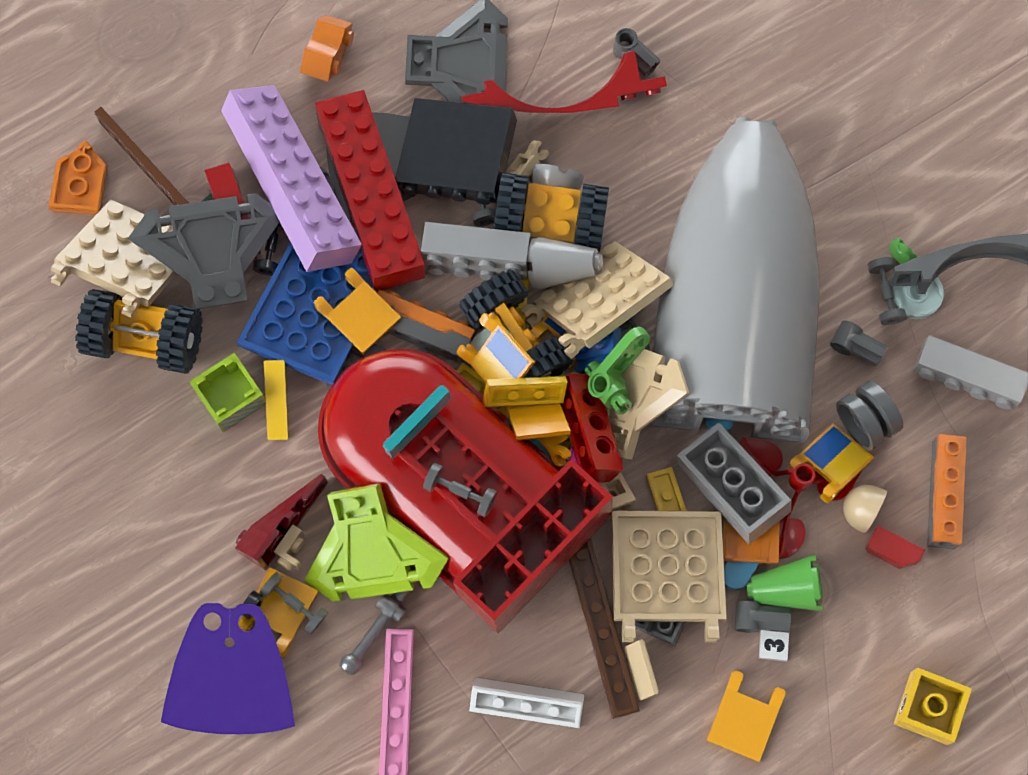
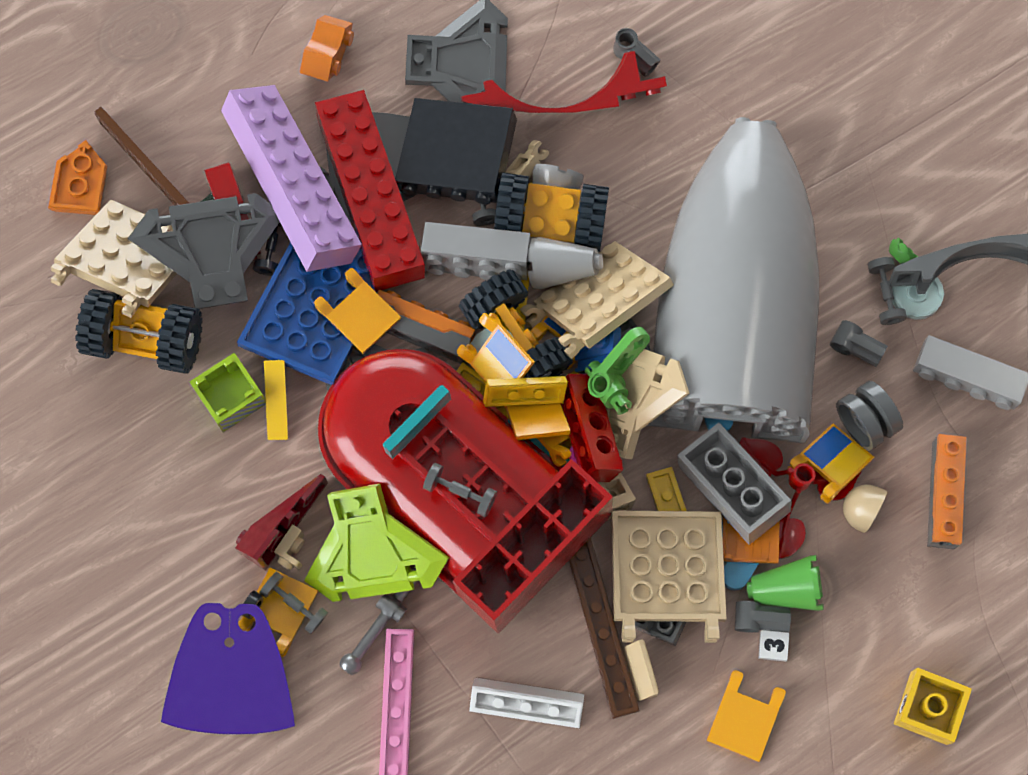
red piece [865,525,925,569] -> none

